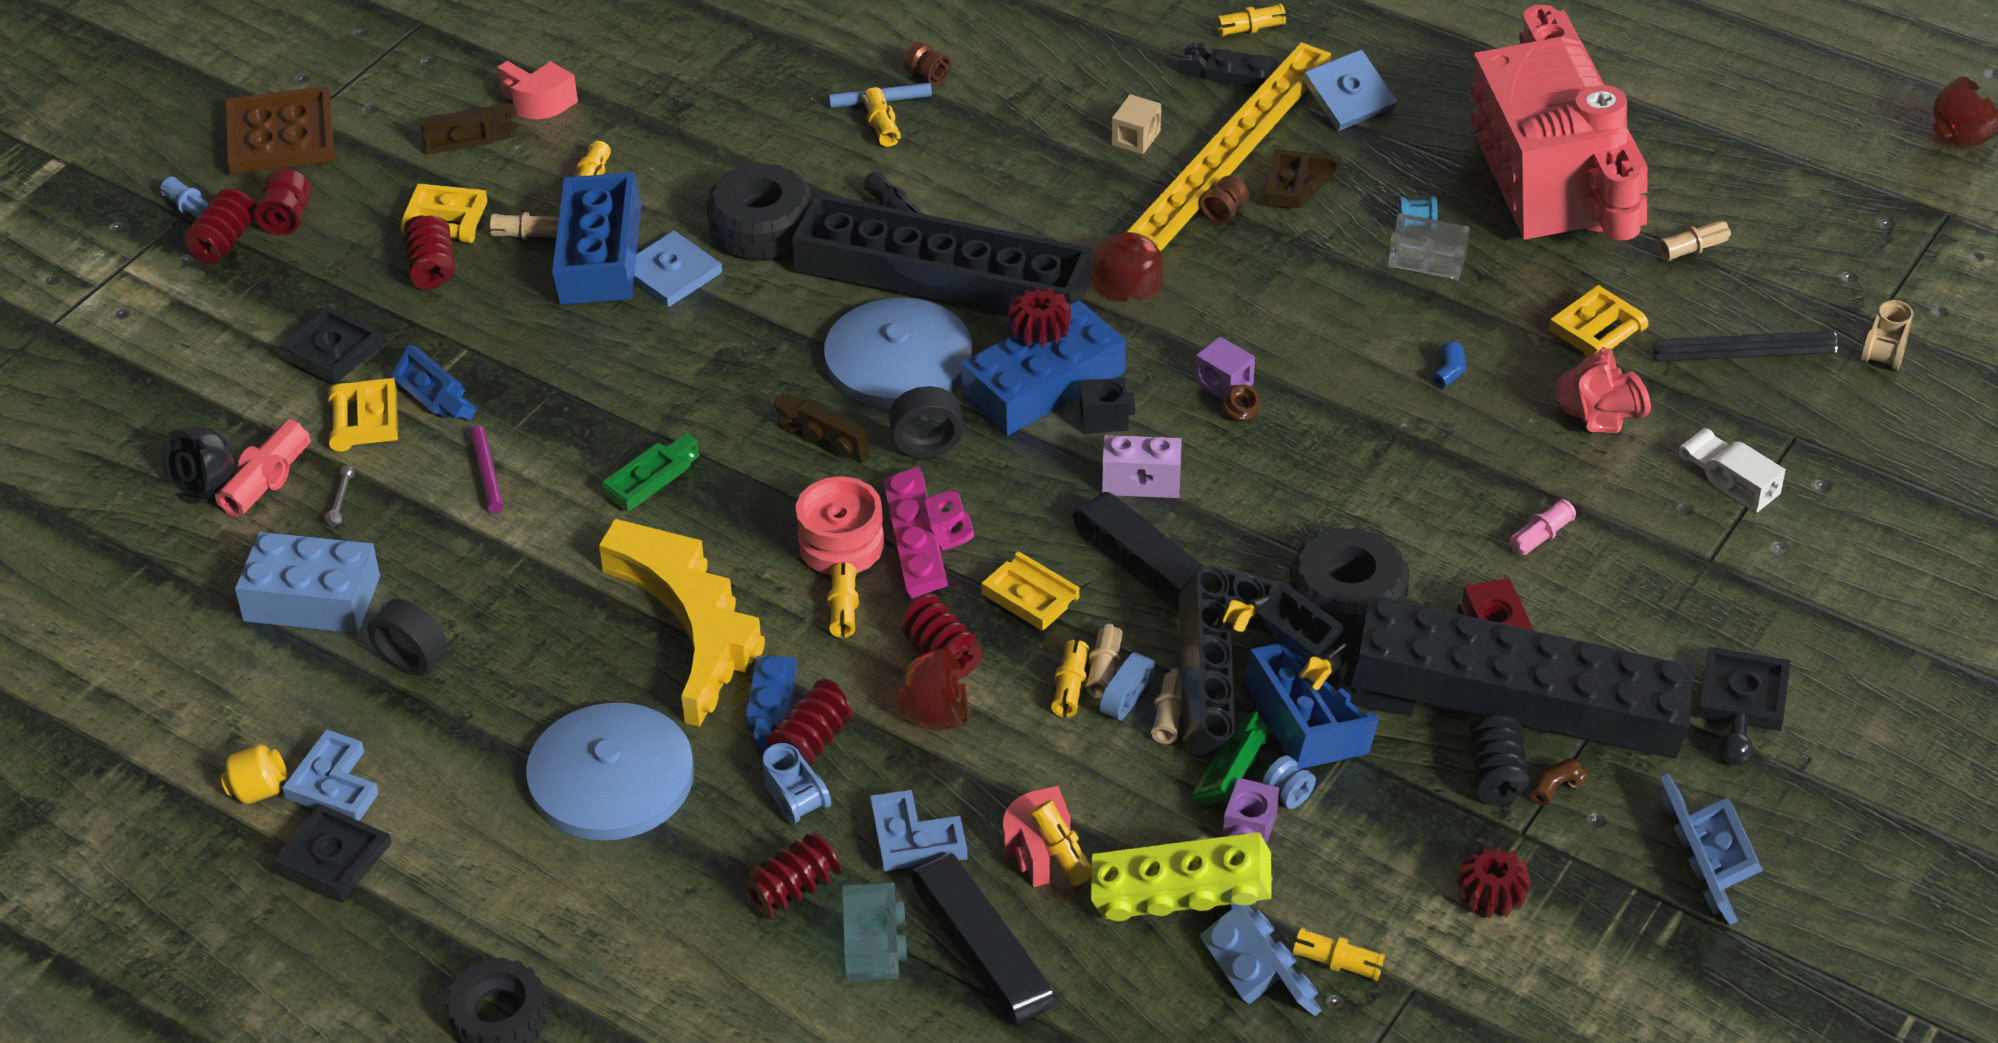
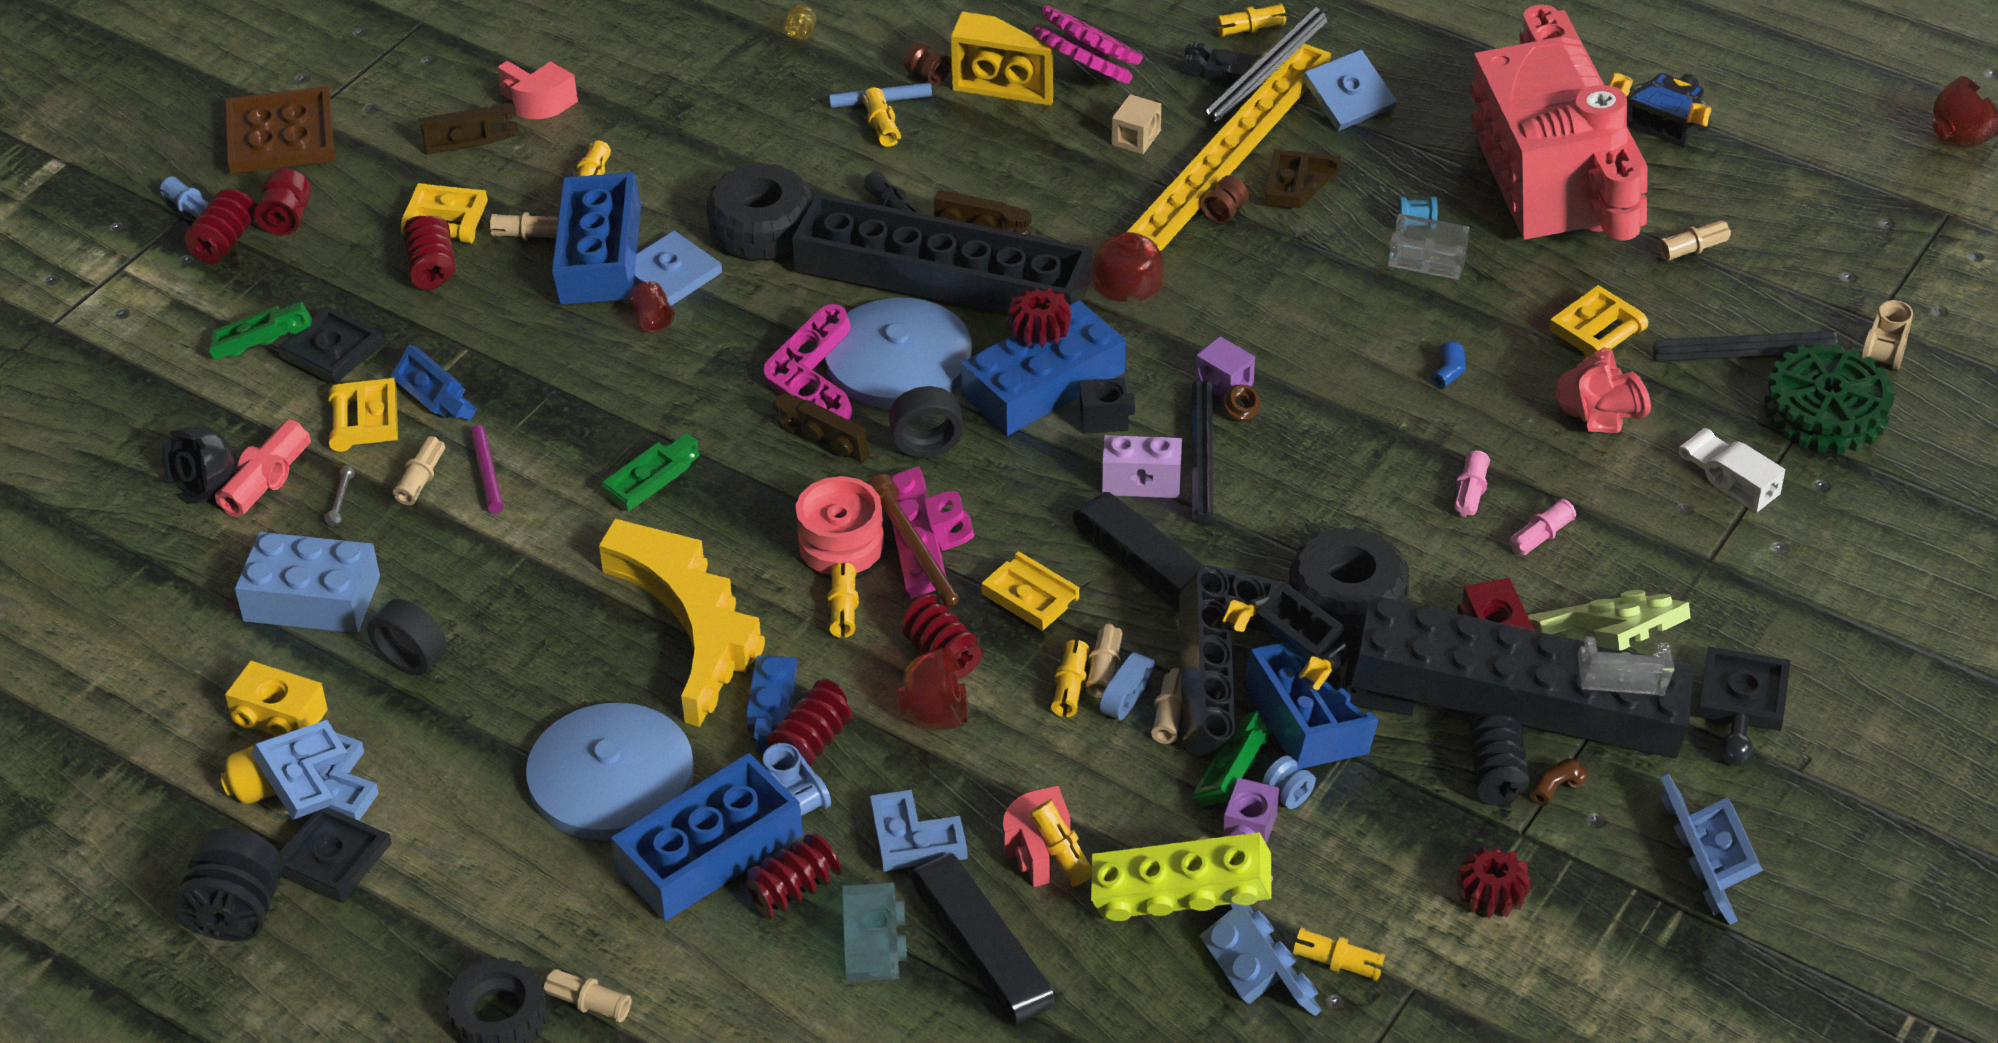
none -> black wheel [174,828,284,942]
none -> green hinge [209,301,312,361]
none -> yellow brick [225,661,328,737]
none -> medium blue plate [251,720,348,819]
none -> tan axle [392,436,445,505]
none -> tan axle [544,969,632,1022]
none -> blue brick [611,753,803,922]
none -> clear red wheel [629,281,675,333]
none -> dark pink beam [763,304,853,420]
none -> clear yellow bush [784,5,817,40]
none -> reddish brown piece [867,474,959,607]
none -> dark brown hinge [934,190,1032,235]
none -> yellow slope [951,12,1053,106]
none -> dark pink piece [1031,5,1143,84]
none -> black axle [1192,380,1213,524]
none -> axle [1204,7,1327,125]
none -> bright pink axle [1454,450,1490,518]
none -> yellowish green wing [1528,590,1691,651]
none -> clear hinge [1578,636,1675,696]
none -> torso [1609,73,1712,148]
none -> dark green piece [1764,343,1895,454]

